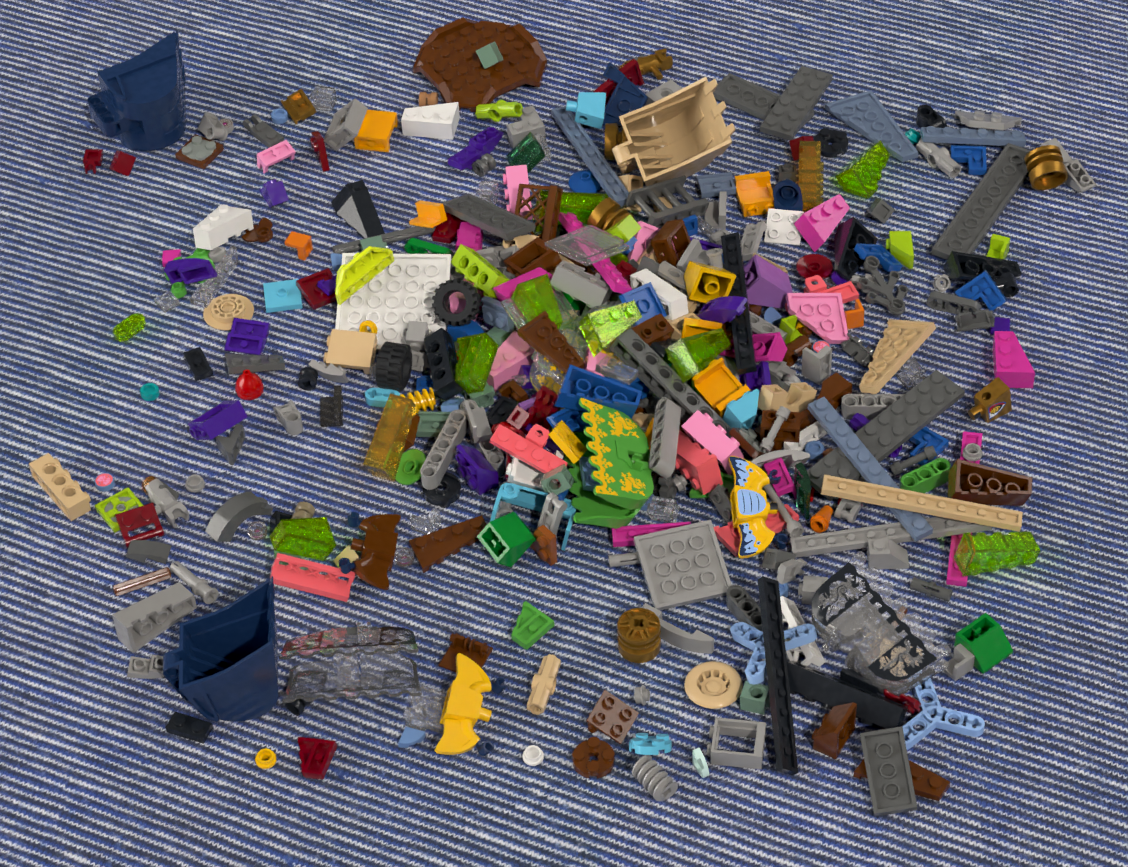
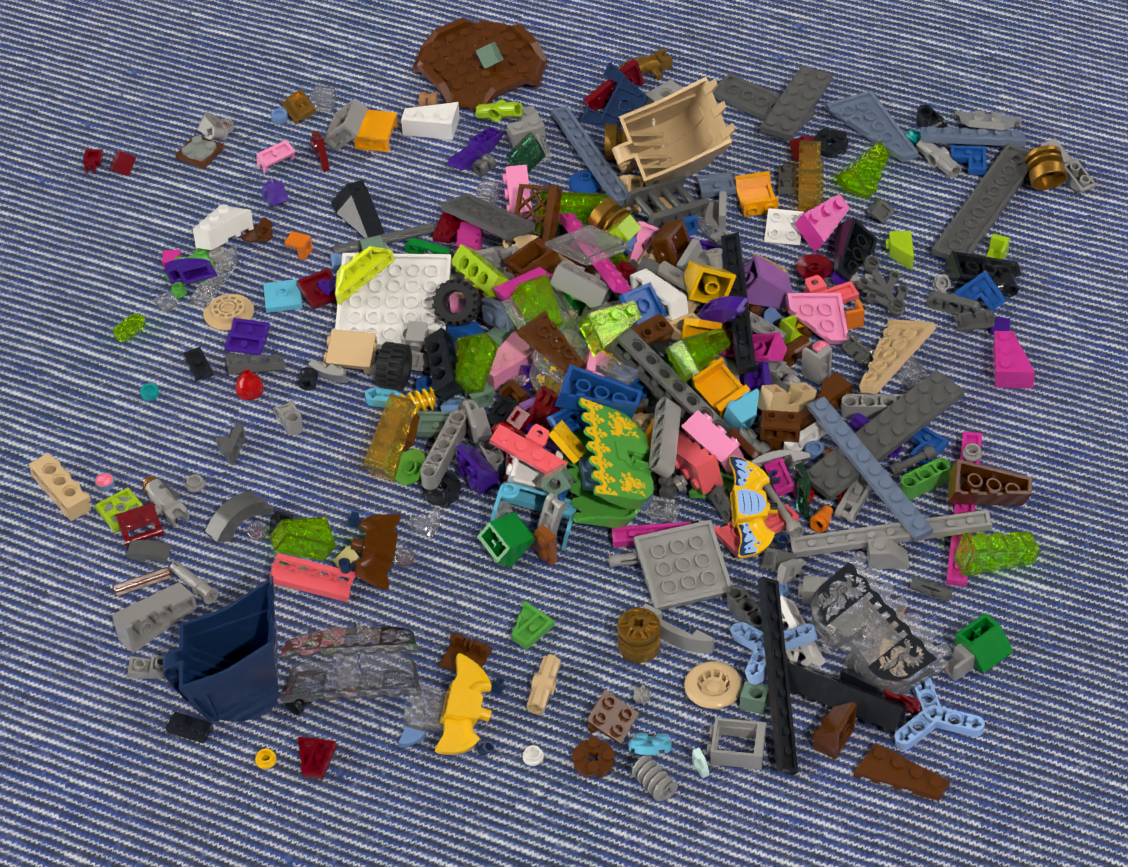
dark blue piece [87,30,186,151] -> none
dark purple window [188,400,248,440] -> none
dark grey hinge [243,114,284,148] -> none
dark tan wheel [291,501,315,529] -> none
clear smoke panel [320,386,343,427] -> none
yellow plate [359,320,378,334] -> none
light orange panel [409,200,447,228] -> none
reddish brown wing [409,515,487,573] -> none
medium azure torso [566,92,606,129] -> none
light grey plate [741,221,767,261] -> none
light grey bar [760,406,791,452] -> none
dark blue piece [773,179,803,211] -> none
tan plate [821,475,1023,532] -> none
blue plate [854,243,903,272] -> none
dark grey plate [860,726,917,817] -> none
pearl gold torso [968,377,1012,423] -> none

